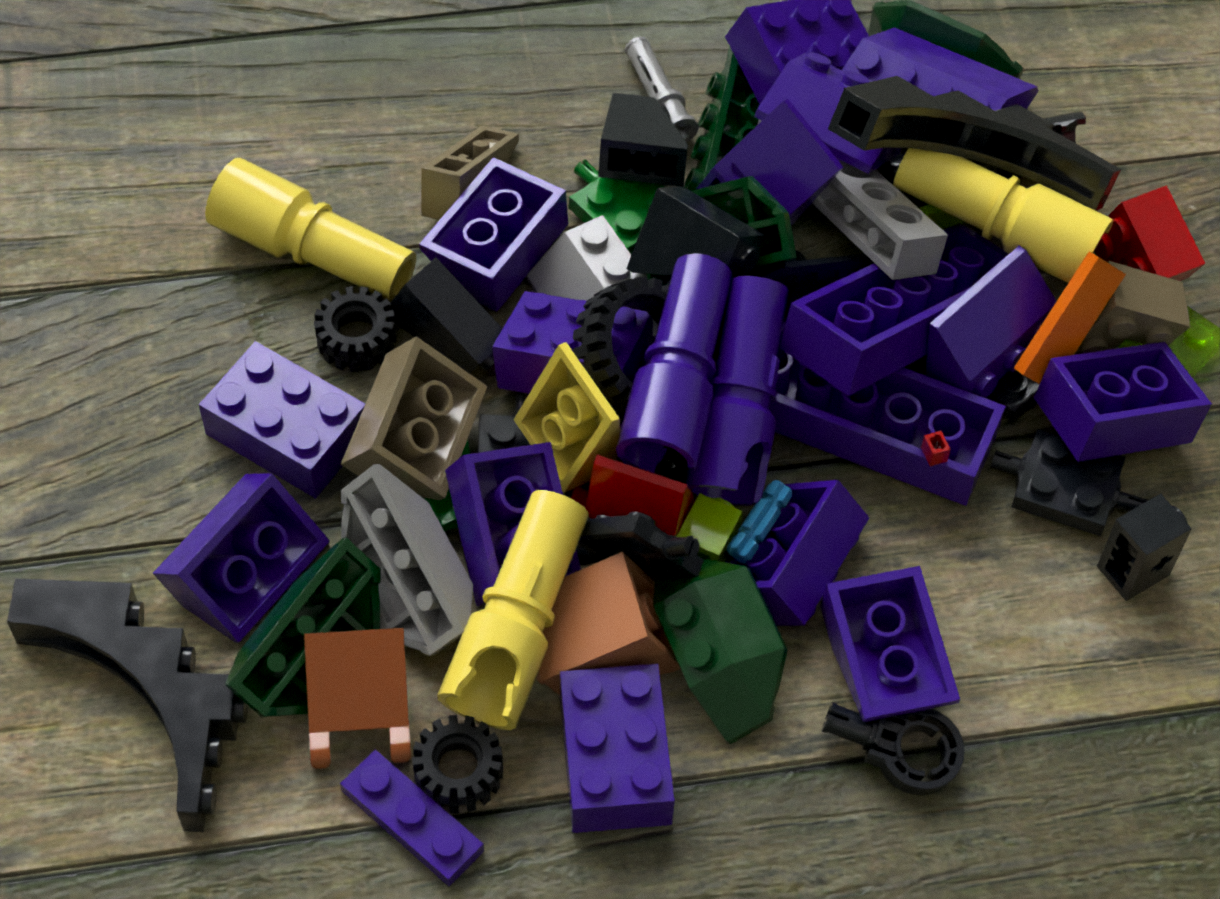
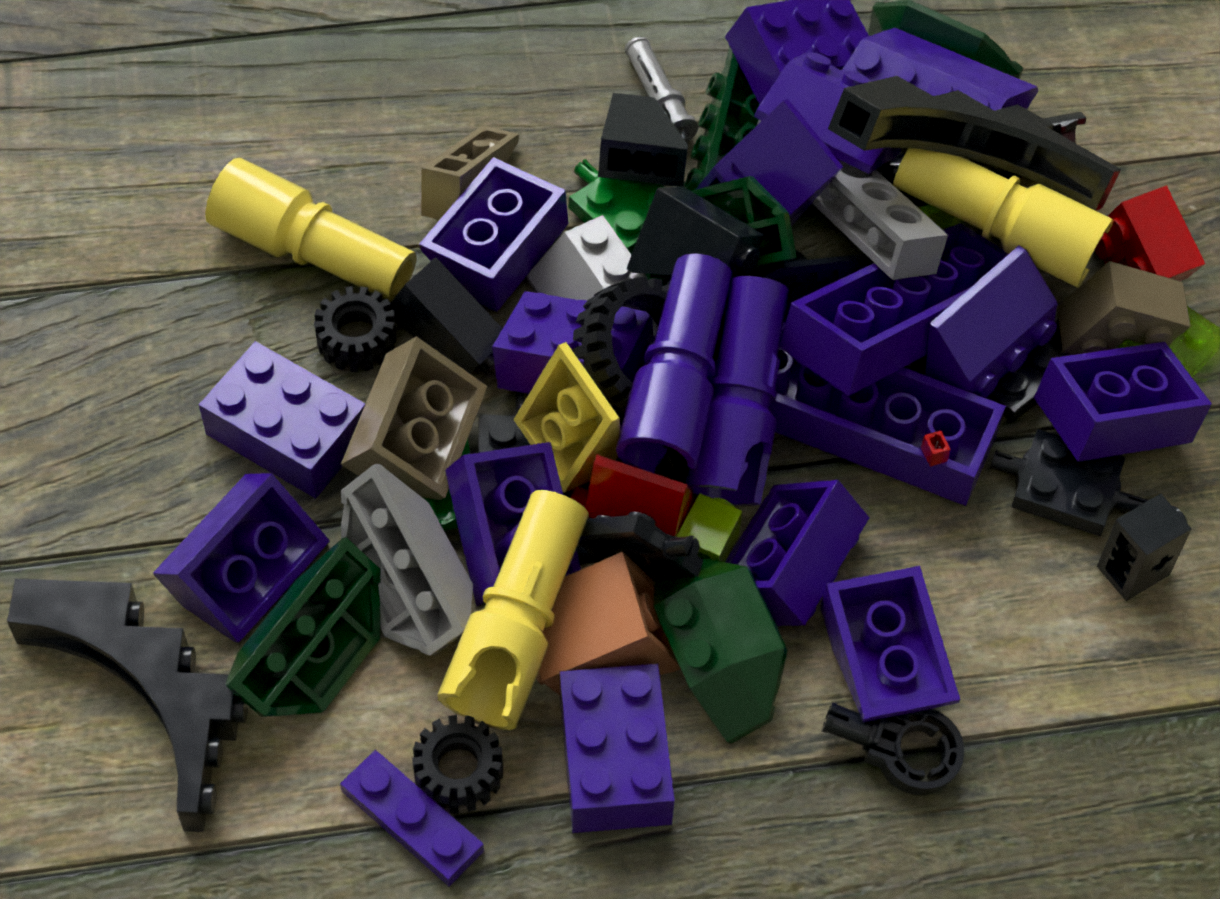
dark orange flag [304,628,411,769] -> none
dark azure axle [727,480,792,563] -> none
orange tile [1014,251,1126,384] -> none

